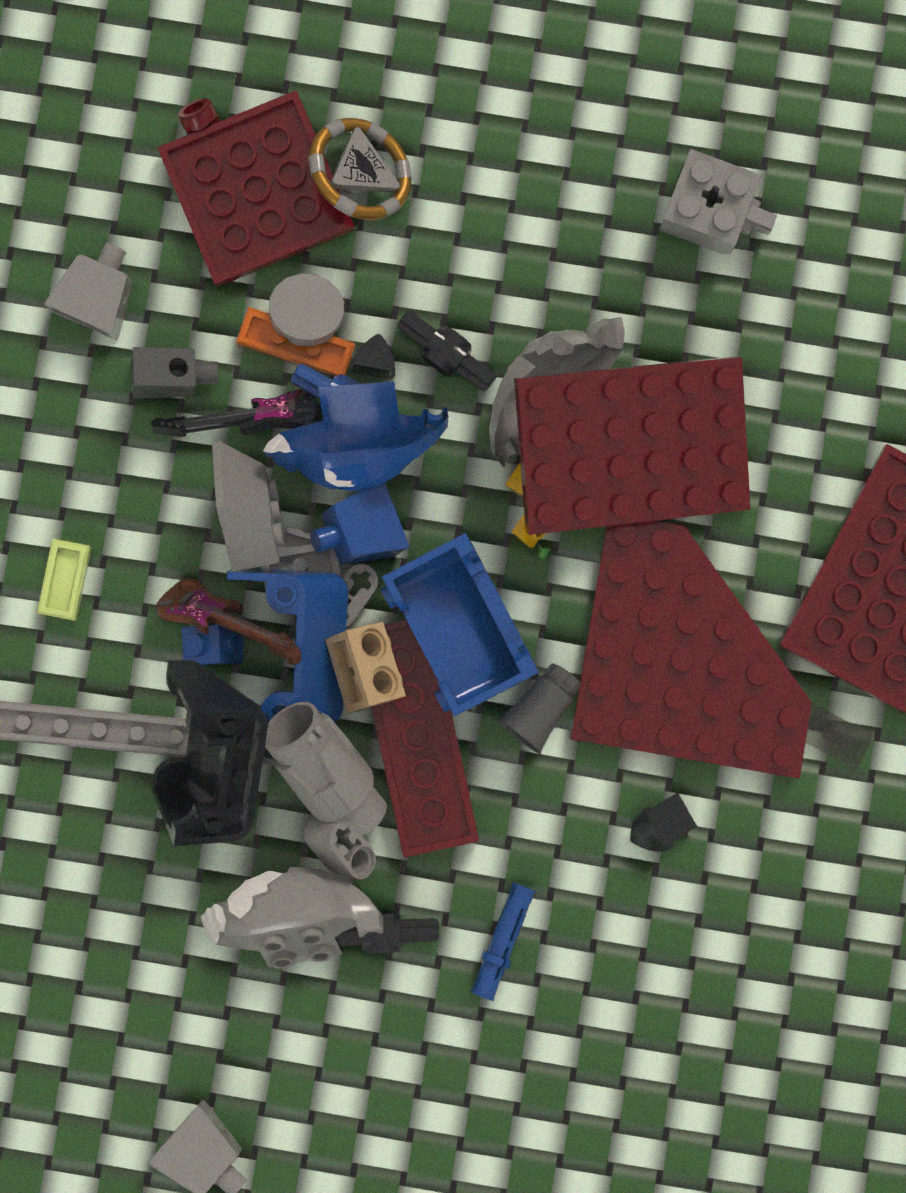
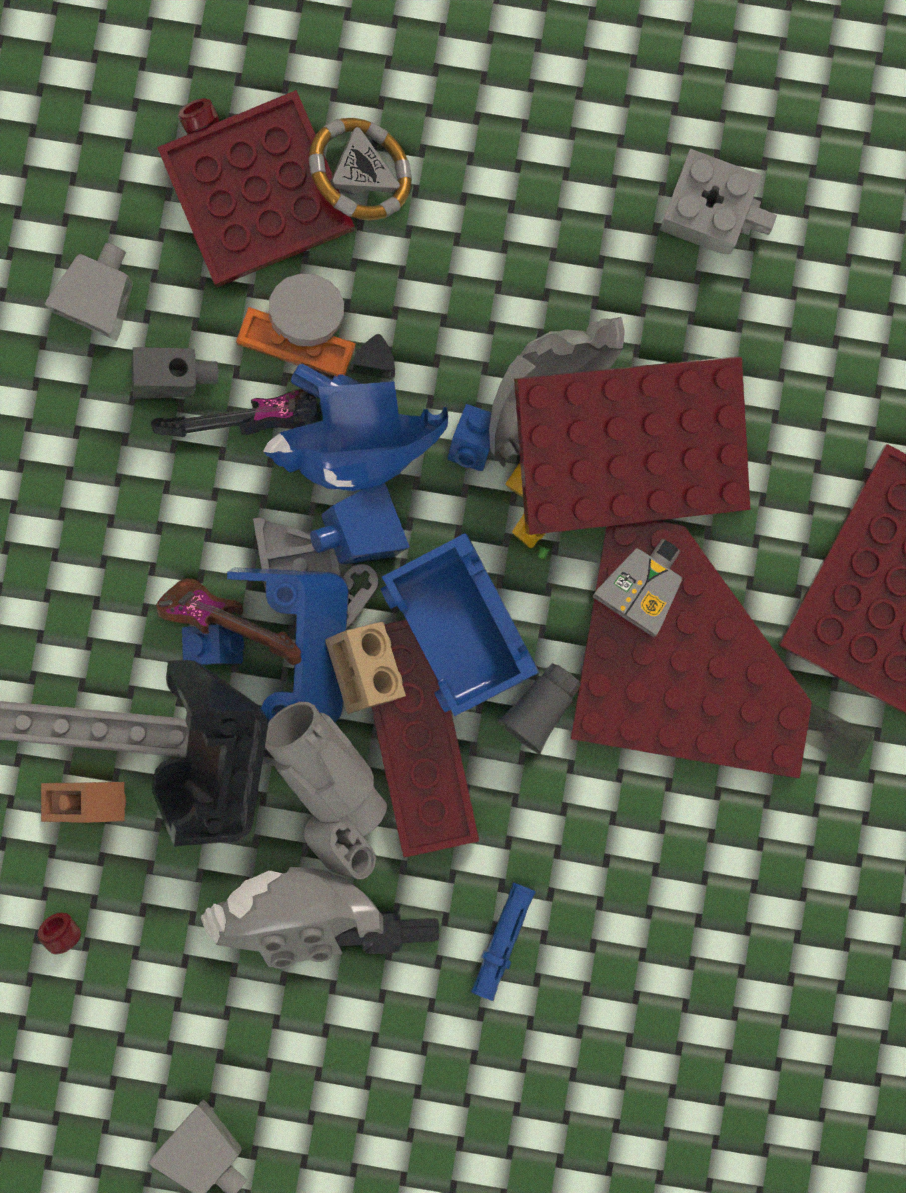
yellowish green tile [37,538,92,621] -> none
light grey slope [212,441,285,572] -> none
black axle [397,311,497,392] -> none
black tile [630,793,697,852] -> none
none -> dark red tile [37,912,81,955]
none -> nougat slope [41,782,126,823]
none -> blue bracket [448,404,492,471]
none -> light grey torso [593,539,682,638]

